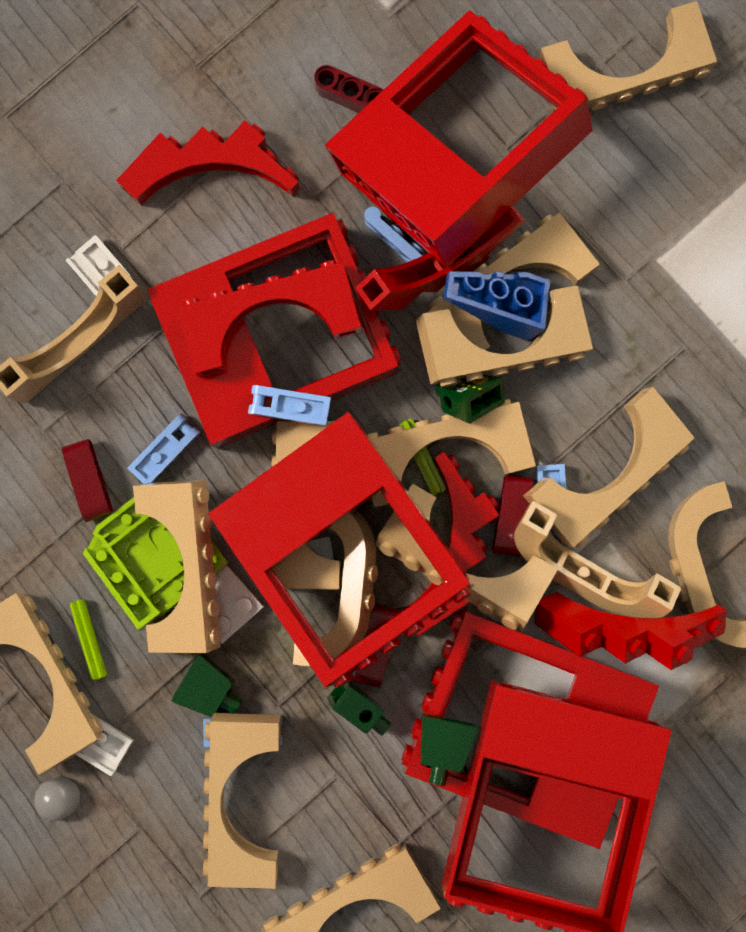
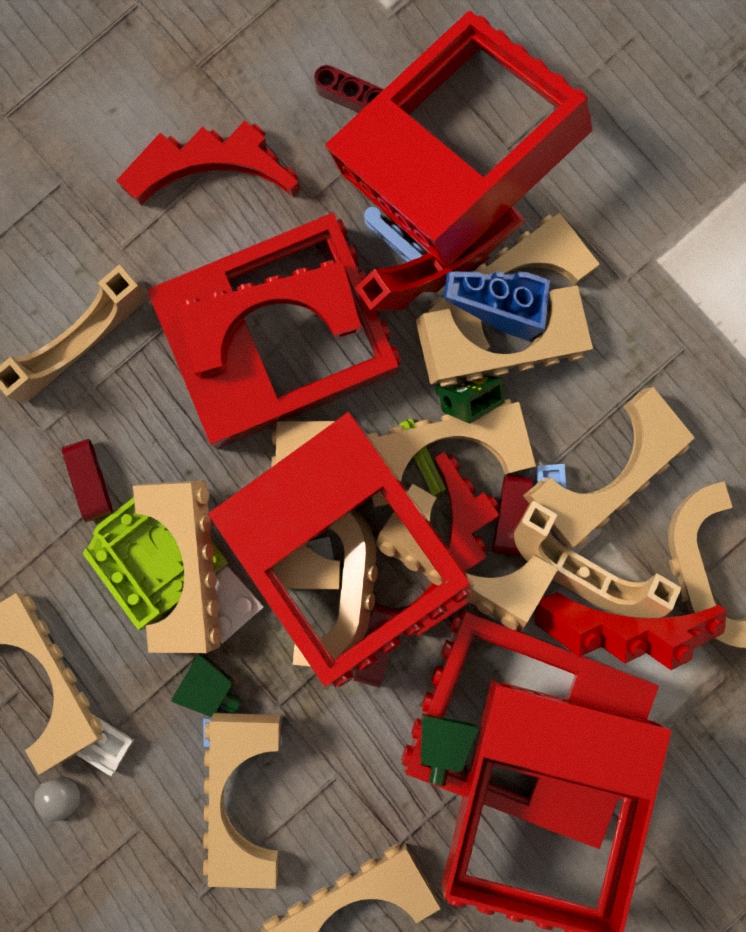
white plate [66,235,132,296] -> none
lime axle [70,599,107,680] -> none
light blue plate [127,413,201,484] -> none
light blue plate [248,385,331,426] -> none
dark green torso [327,681,391,736] -> none
tan arch [538,1,717,111] -> none

